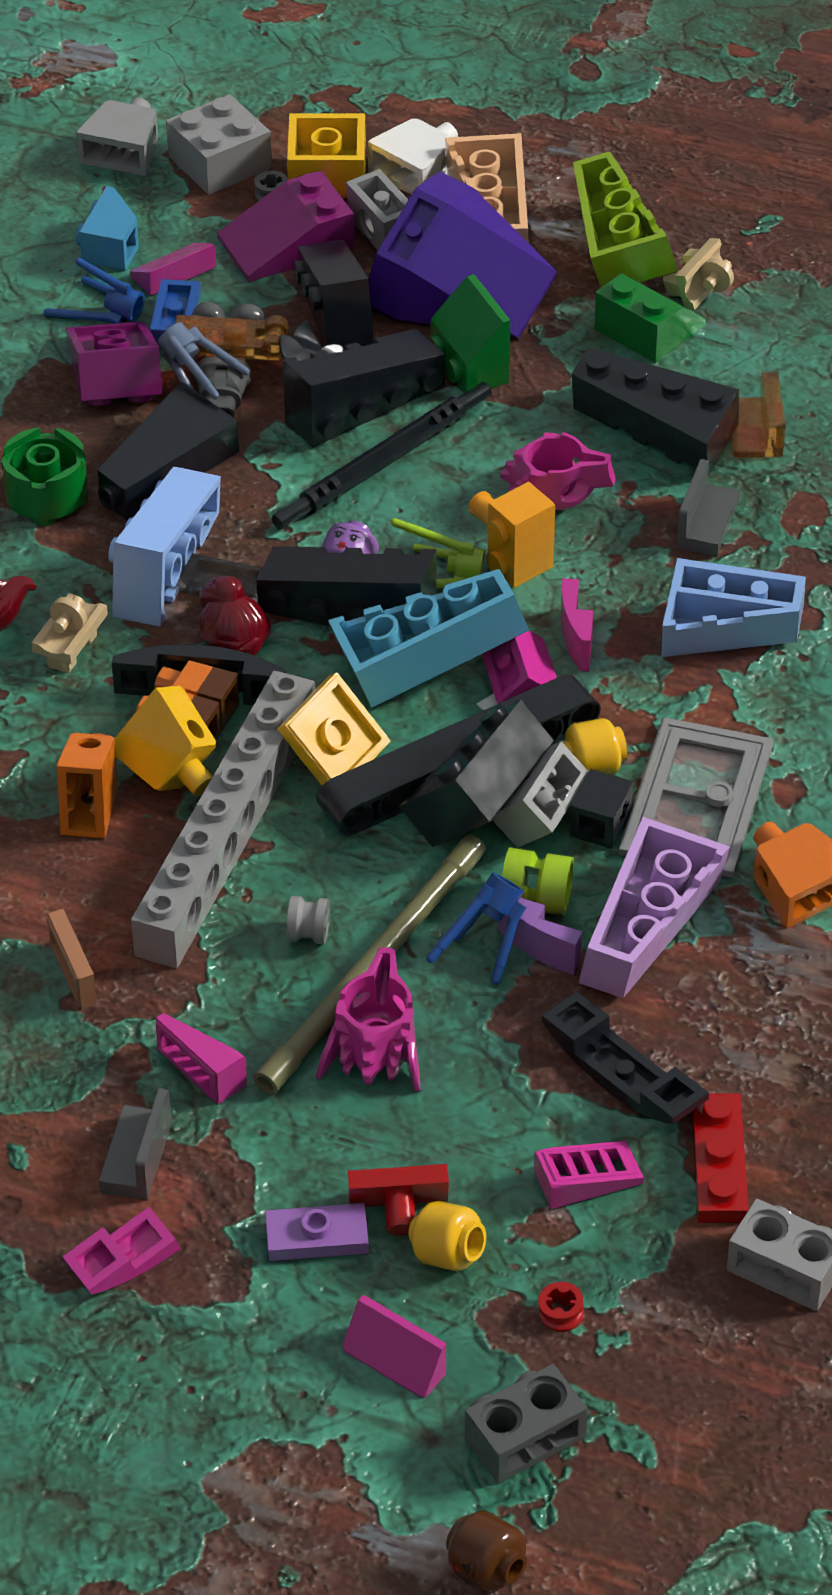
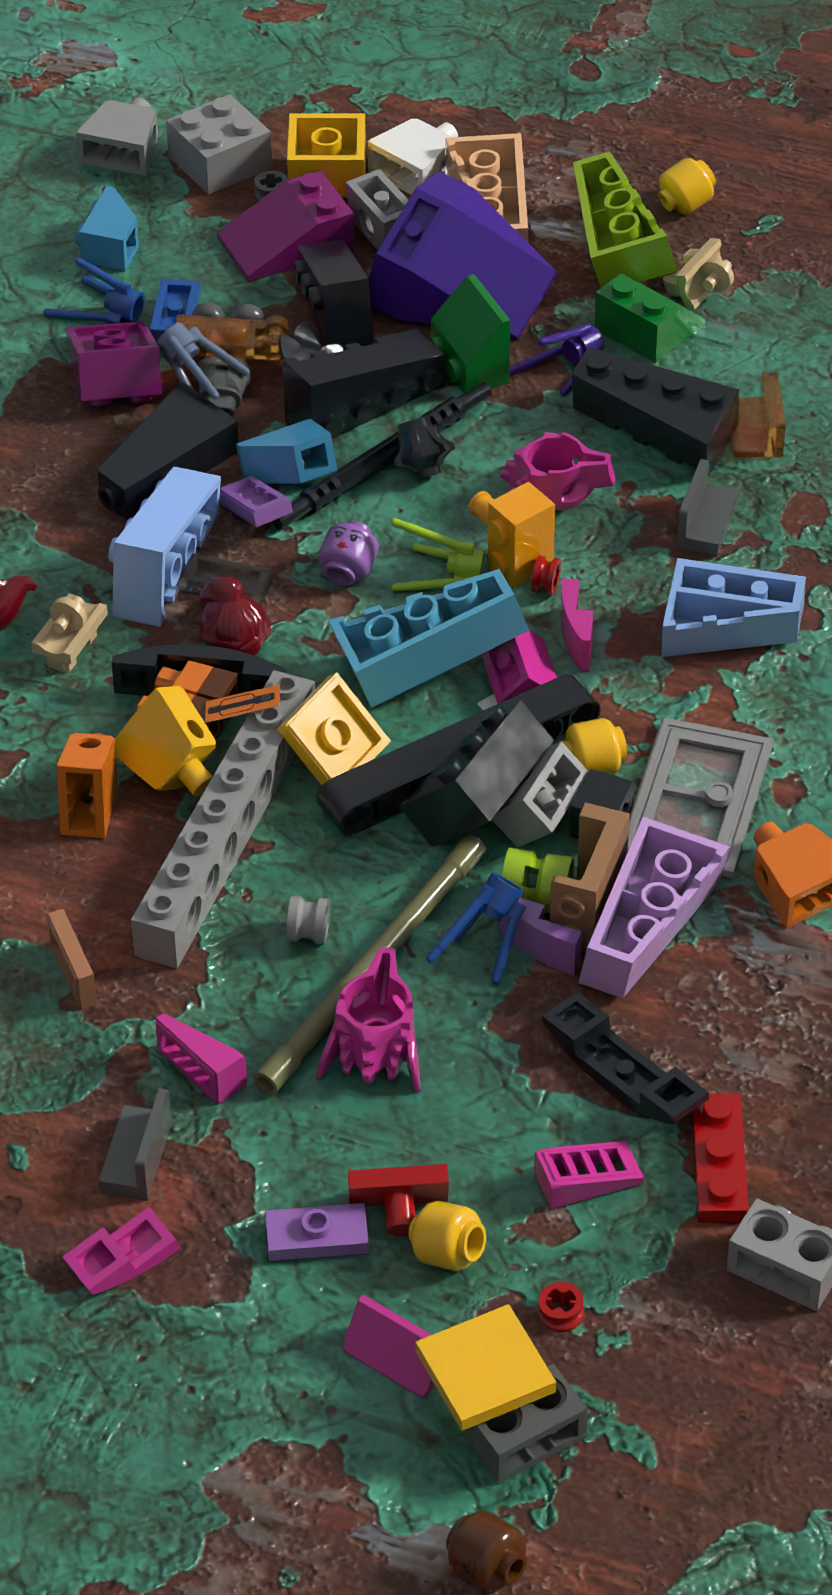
green brick [1,428,88,526] -> none
dark pink slope [130,243,216,296] -> none
black wedge [257,546,436,627] -> none
none -> orange sticker [205,684,280,723]
none -> medium lavender plate [220,475,293,527]
none -> dark azure slope [236,419,337,484]
none -> black rock [392,416,455,480]
none -> yellow tile [416,1304,556,1431]
none -> dark purple plant [509,323,605,396]
none -> red bush [531,555,561,596]
none -> medium nougat panel [550,802,630,953]
none -> yellow head [658,158,716,215]

